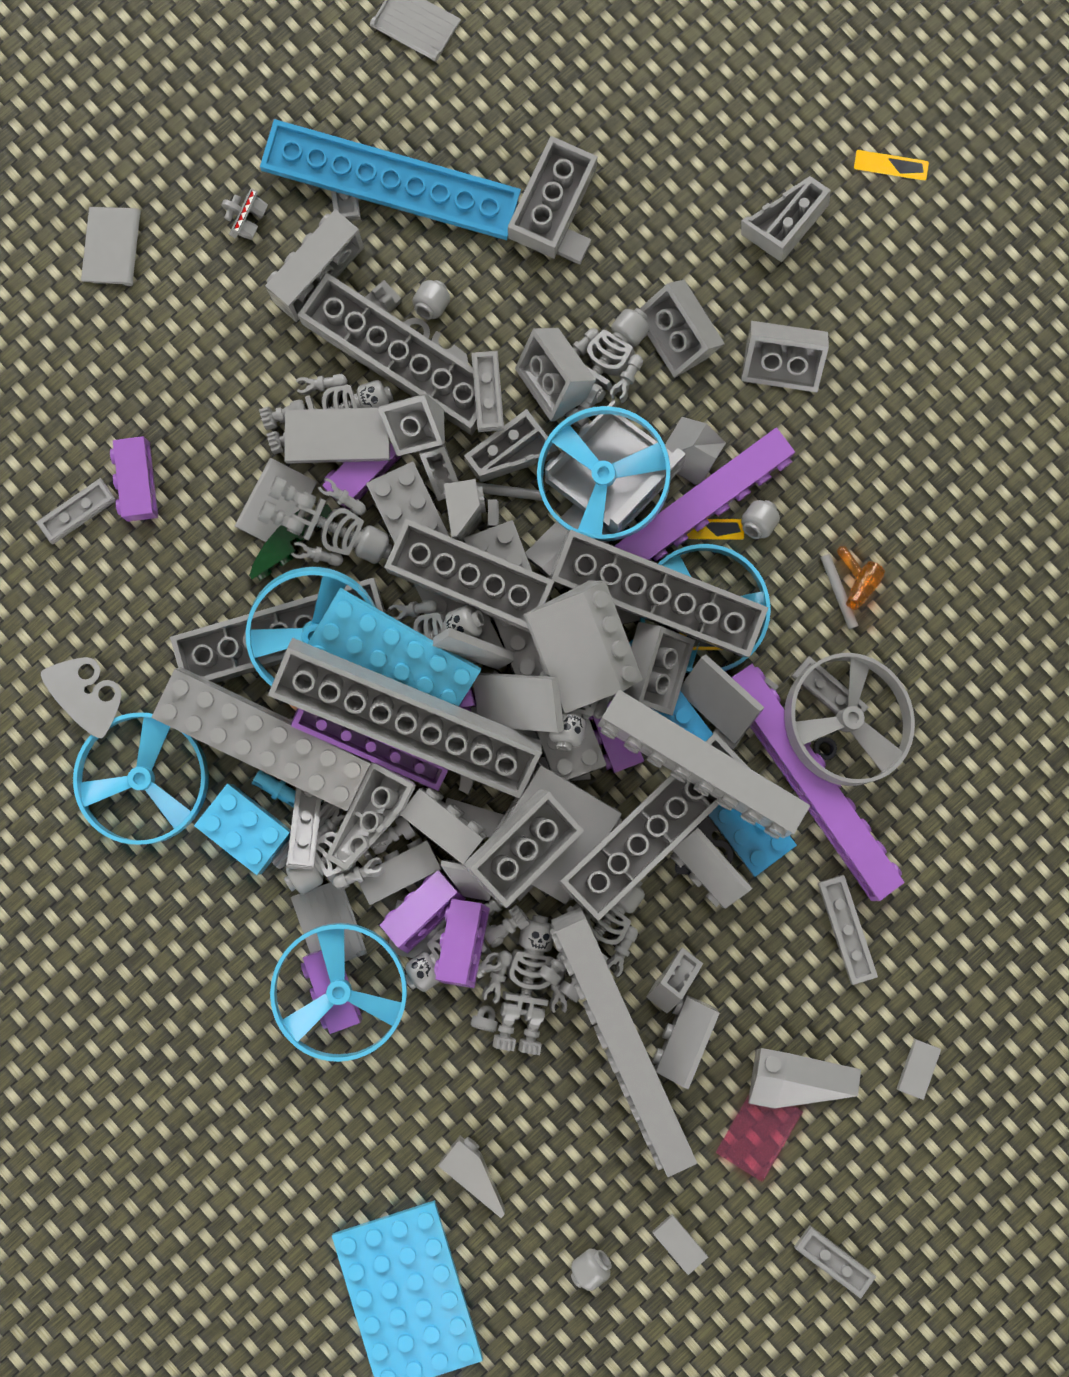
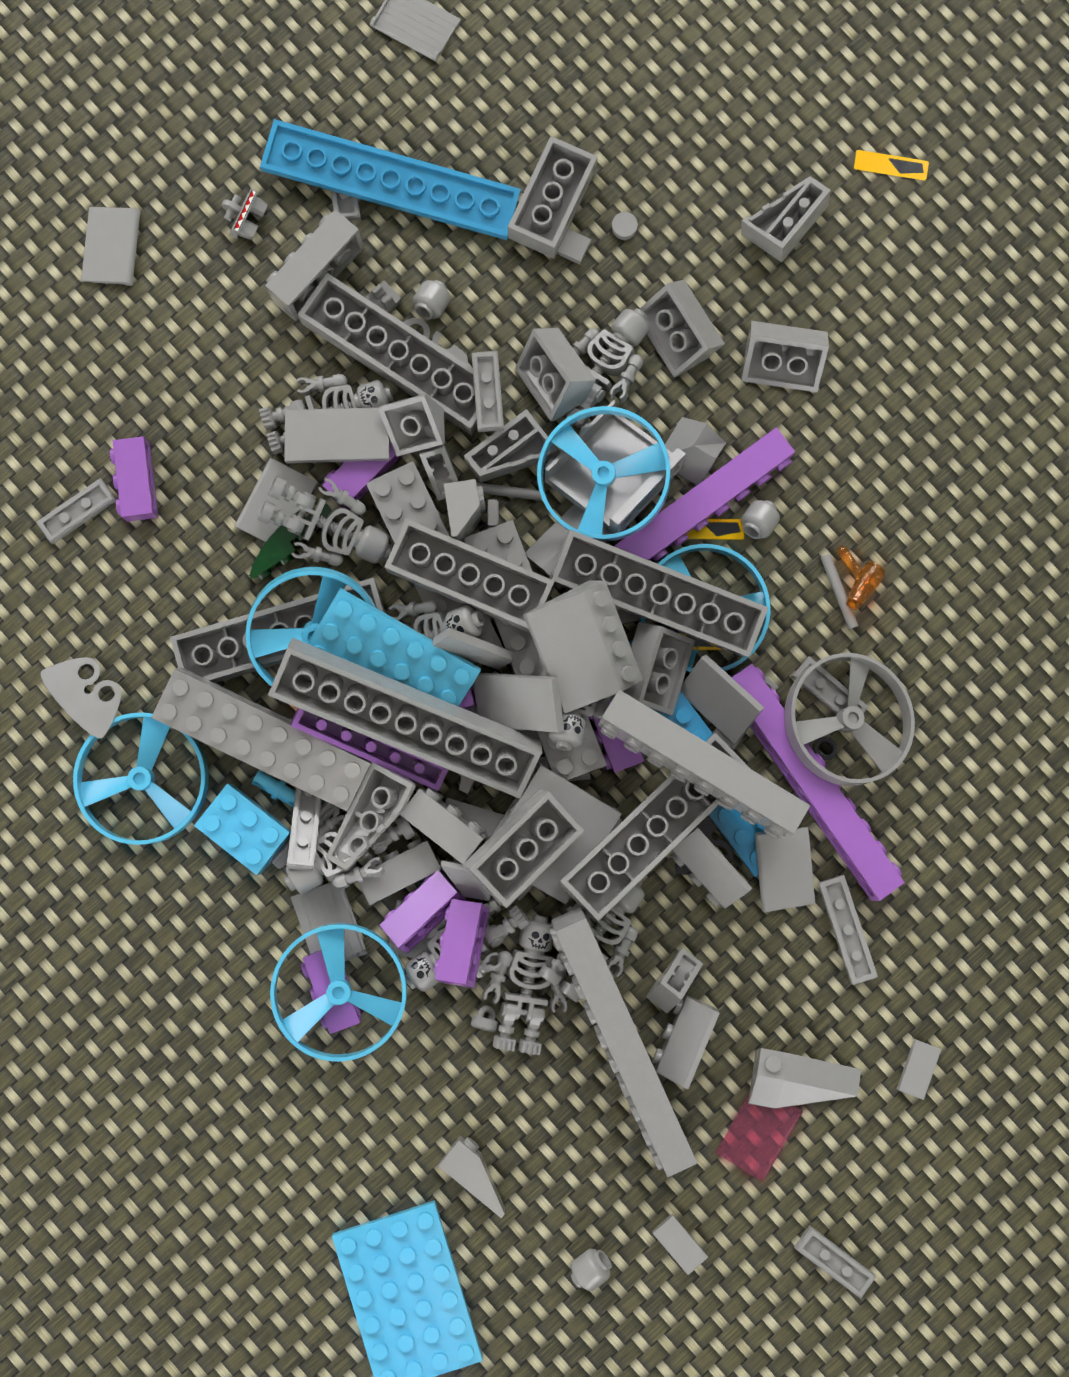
none -> light grey tile [612,212,638,240]
none -> light grey piece [754,827,815,912]

